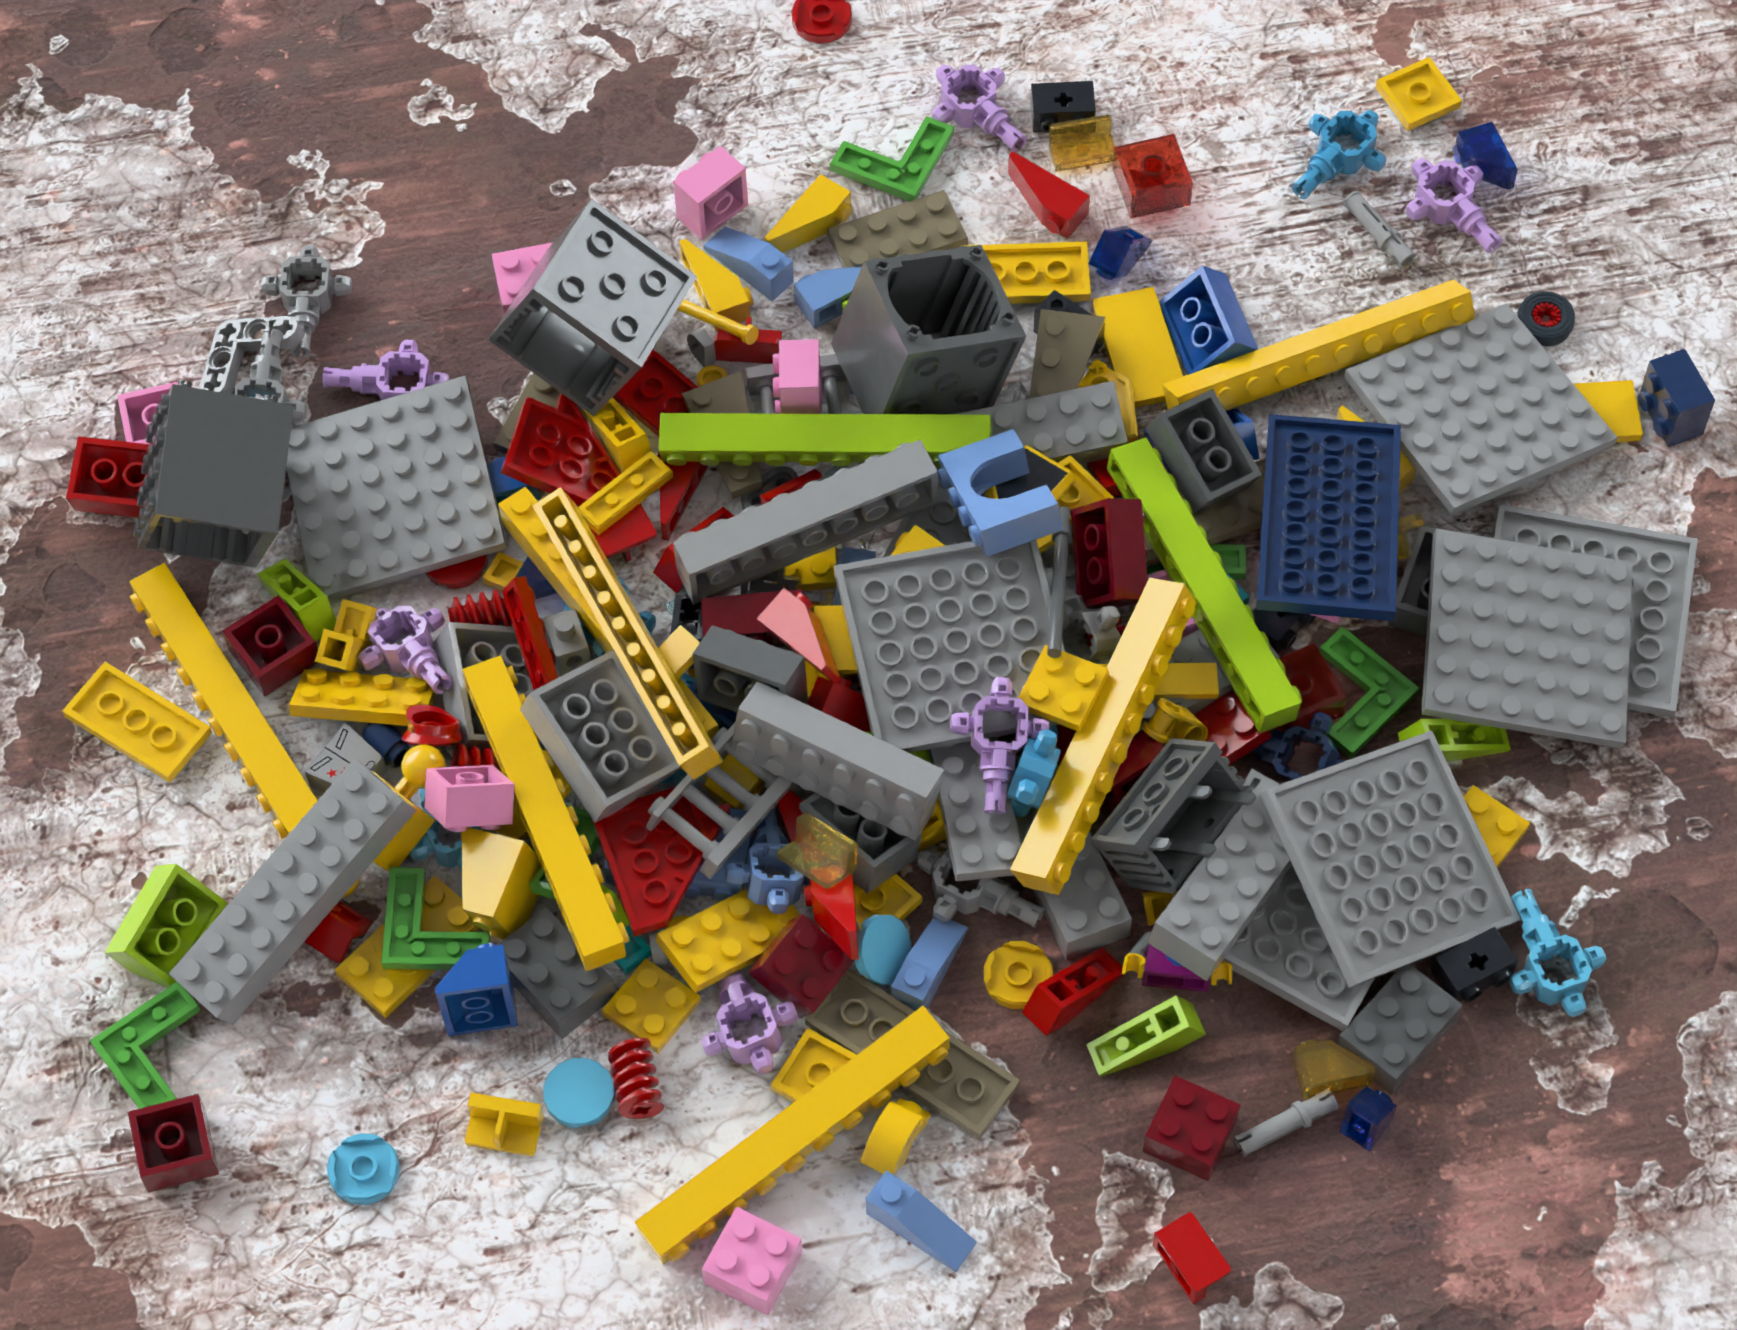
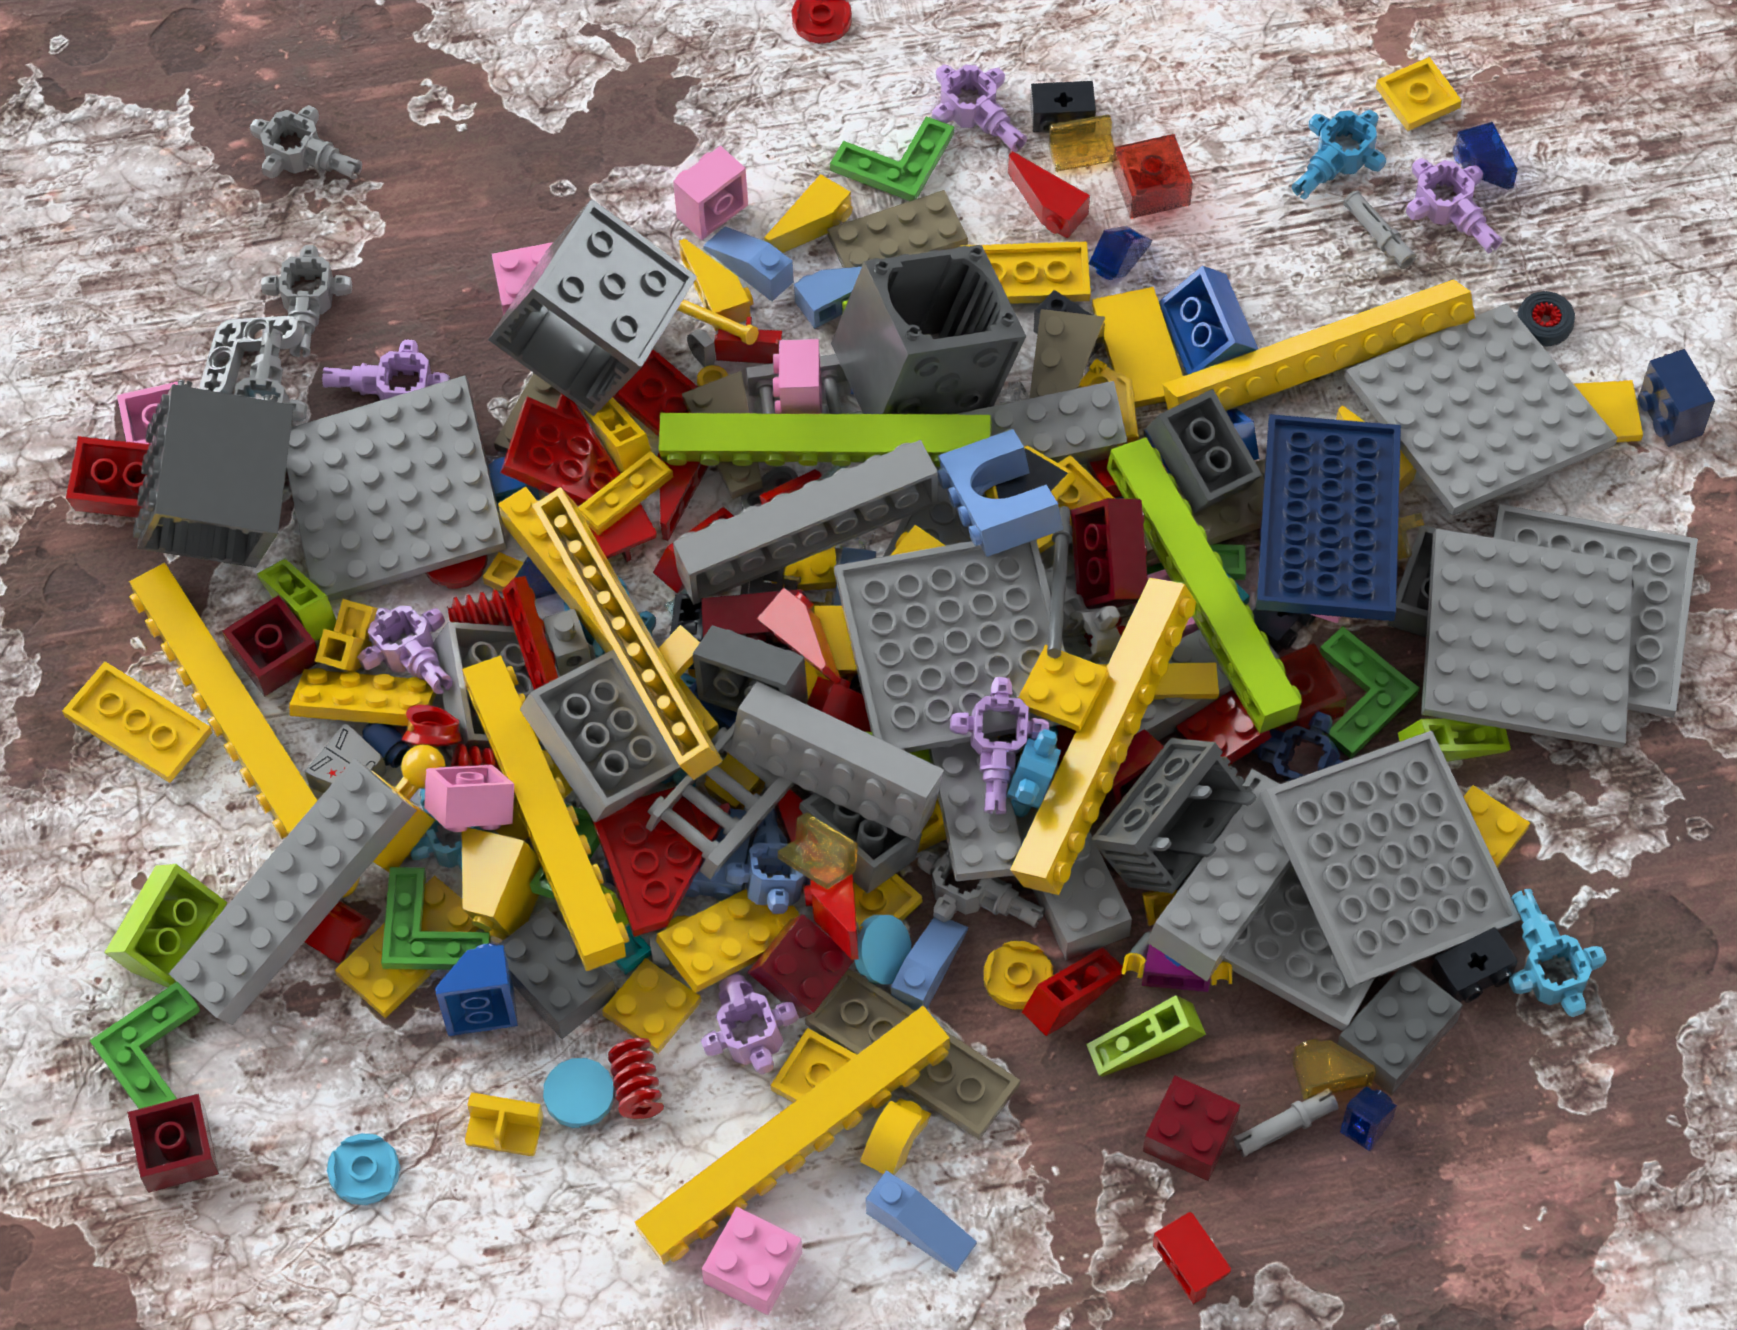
yellow piece [1141,698,1208,744] -> none
none -> light grey piece [250,105,362,180]

